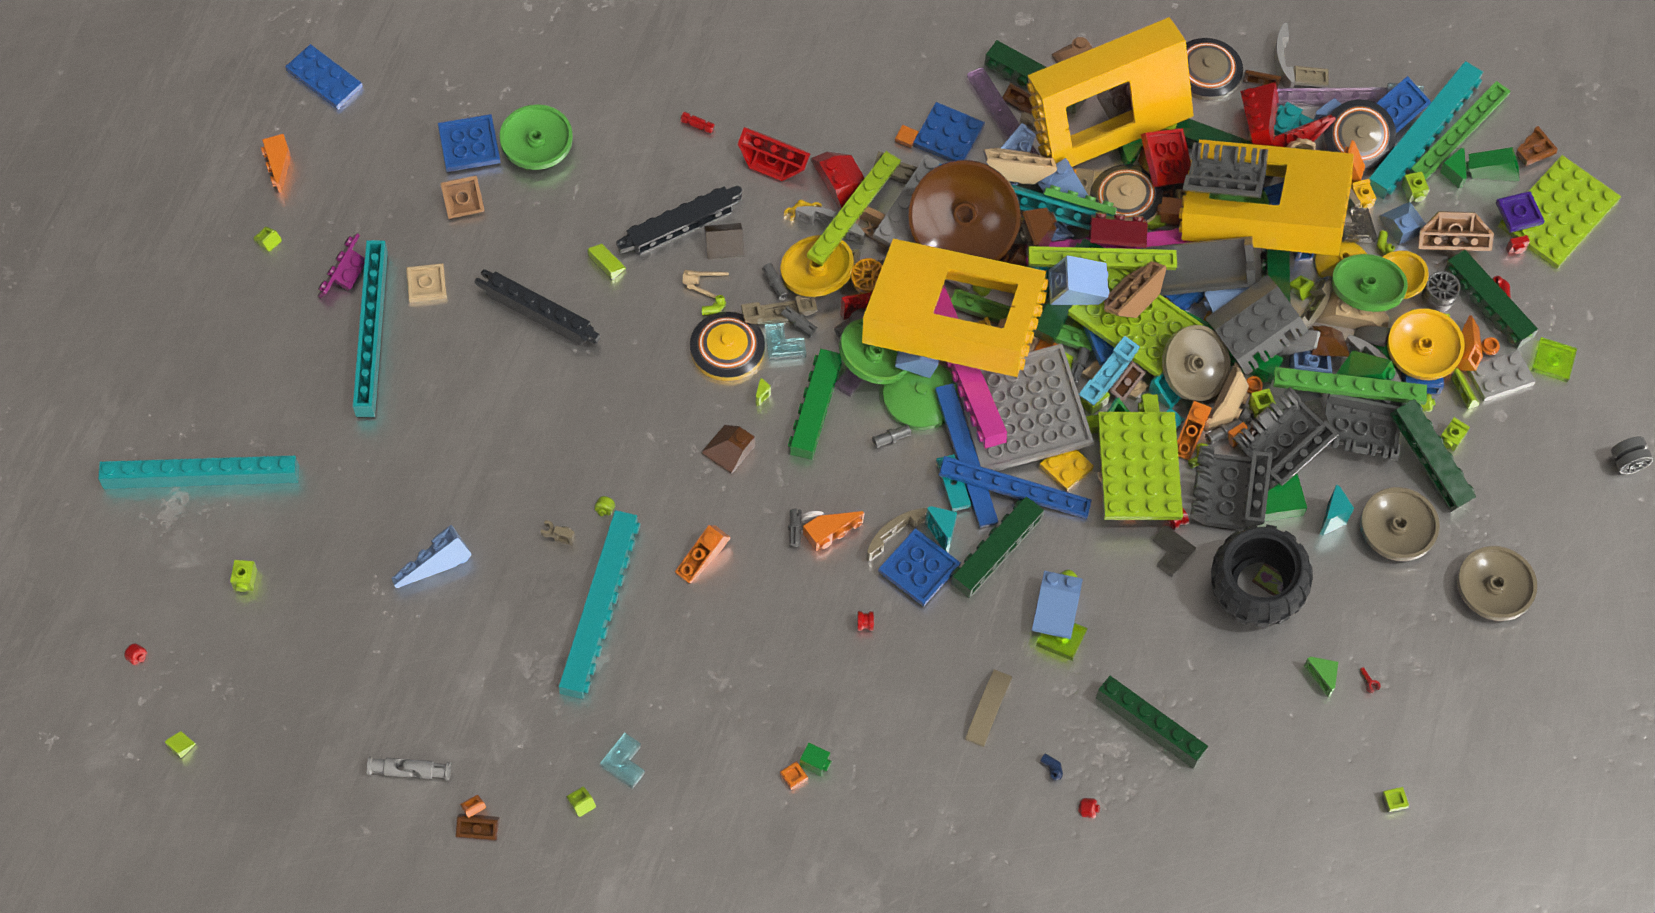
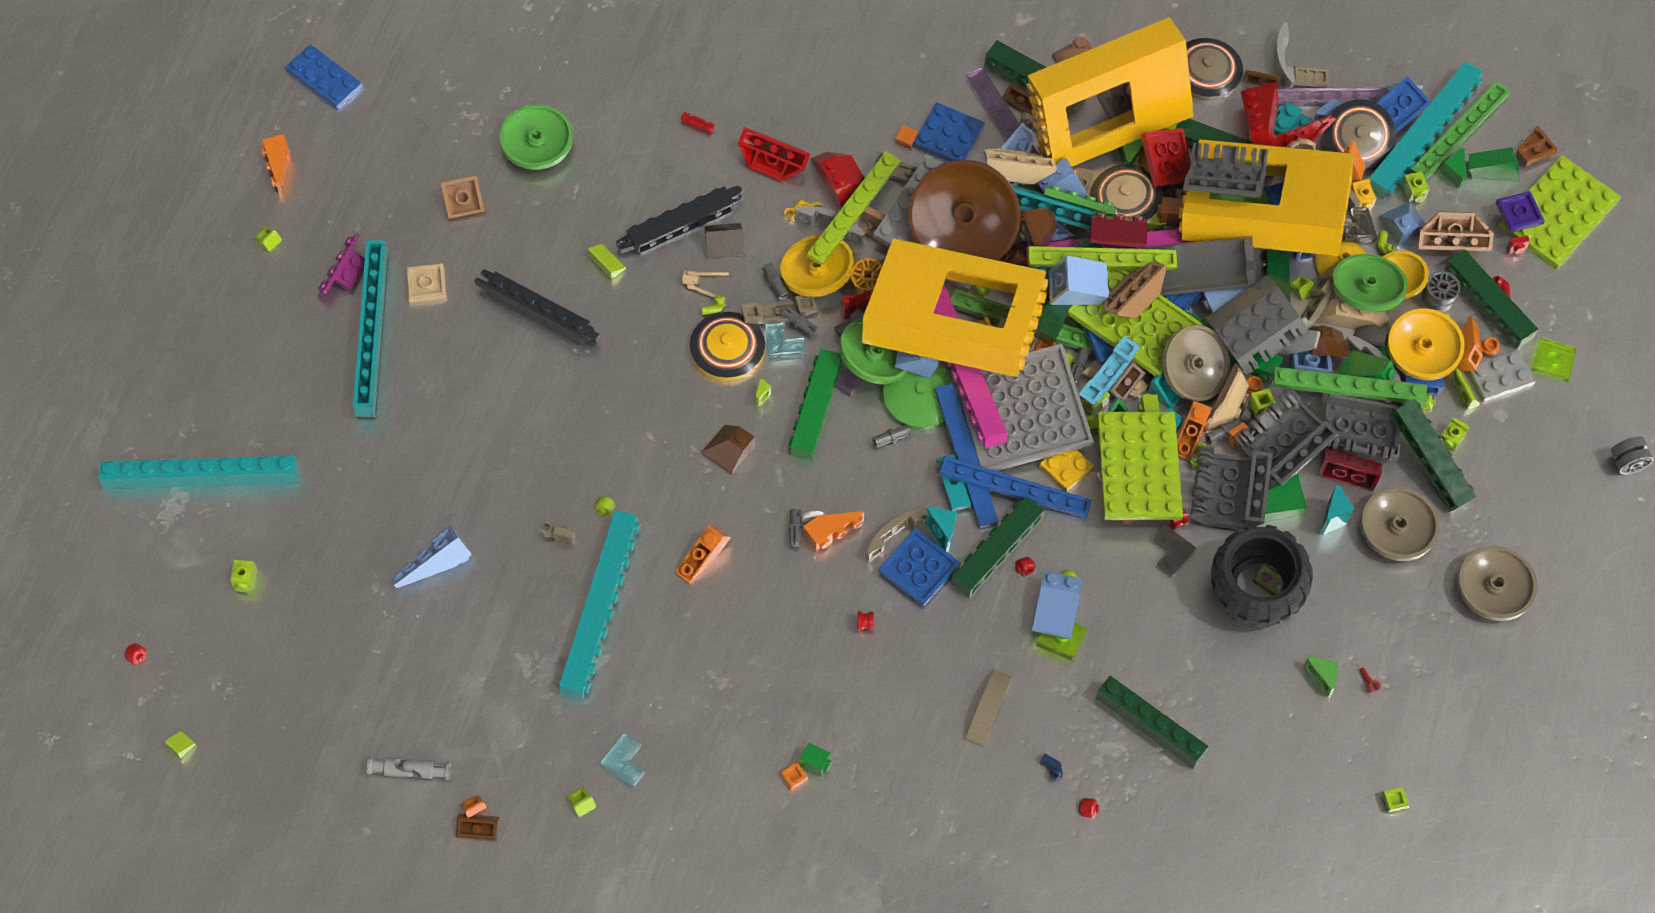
blue plate [438,114,501,172] -> none
none -> red piece [1015,557,1036,577]
none -> dark red slope [1317,448,1382,492]

